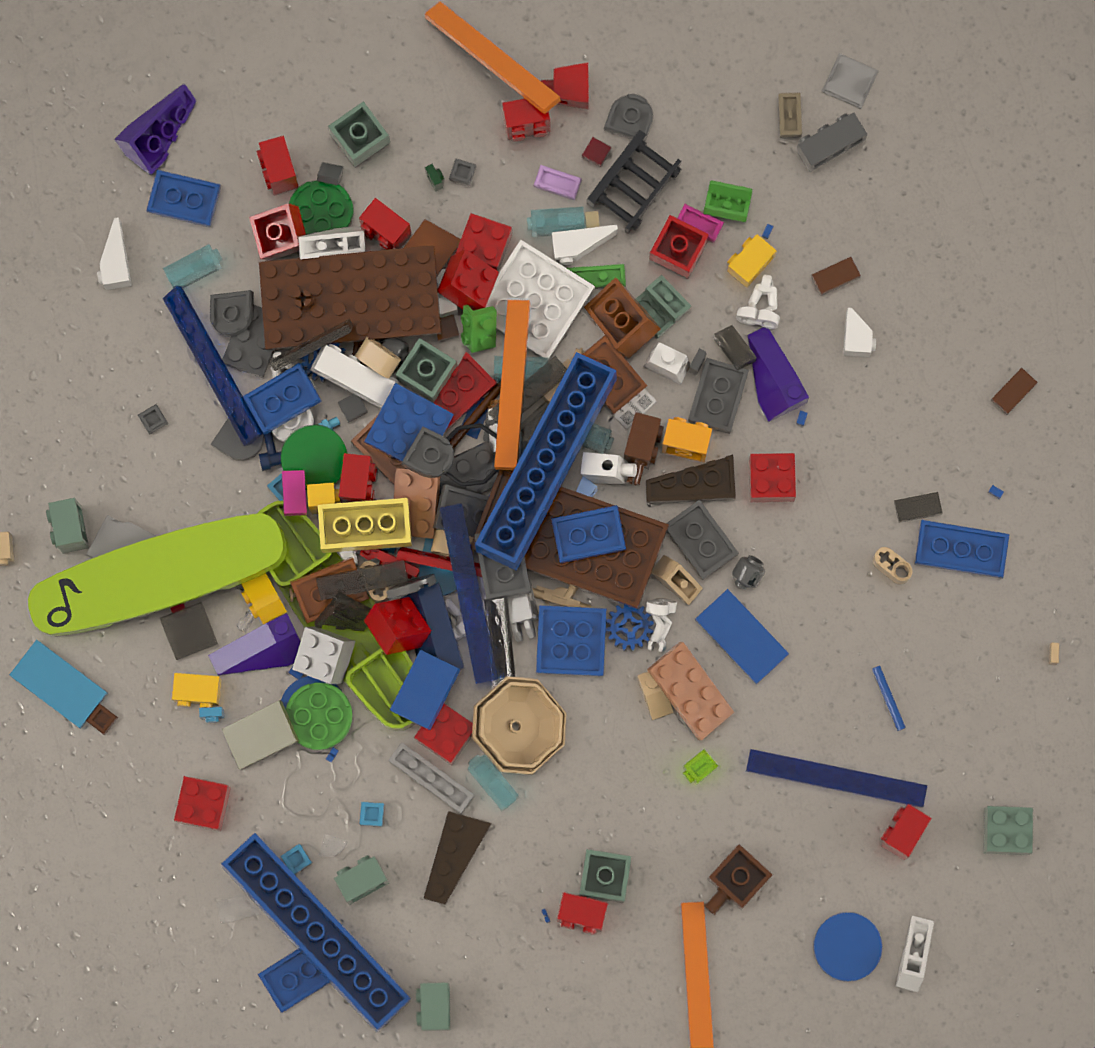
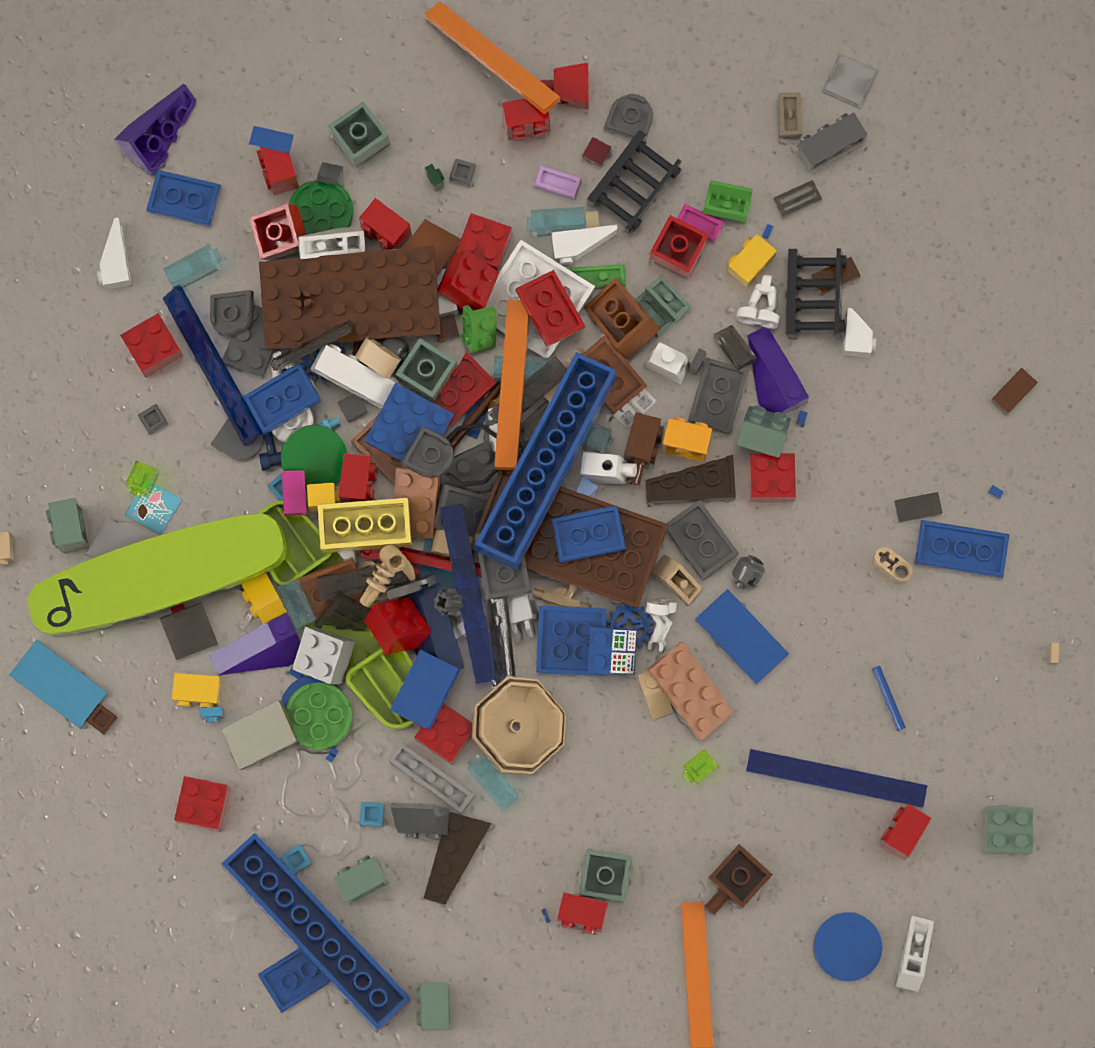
none -> red brick [120,313,183,378]
none -> clear neon green brick [125,461,159,498]
none -> medium azure sticker [125,479,182,535]
none -> blue sticker [249,126,294,153]
none -> clear light blue slope [276,579,317,629]
none -> tan piece [360,544,415,607]
none -> dark grey slope [390,803,449,840]
none -> dark grey gear [434,589,463,616]
none -> red tile [515,270,586,347]
none -> blue slope [587,627,637,675]
none -> sand green brick [737,406,791,458]
none -> clear smoke tile [773,180,822,219]
none -> black fence [786,248,847,340]

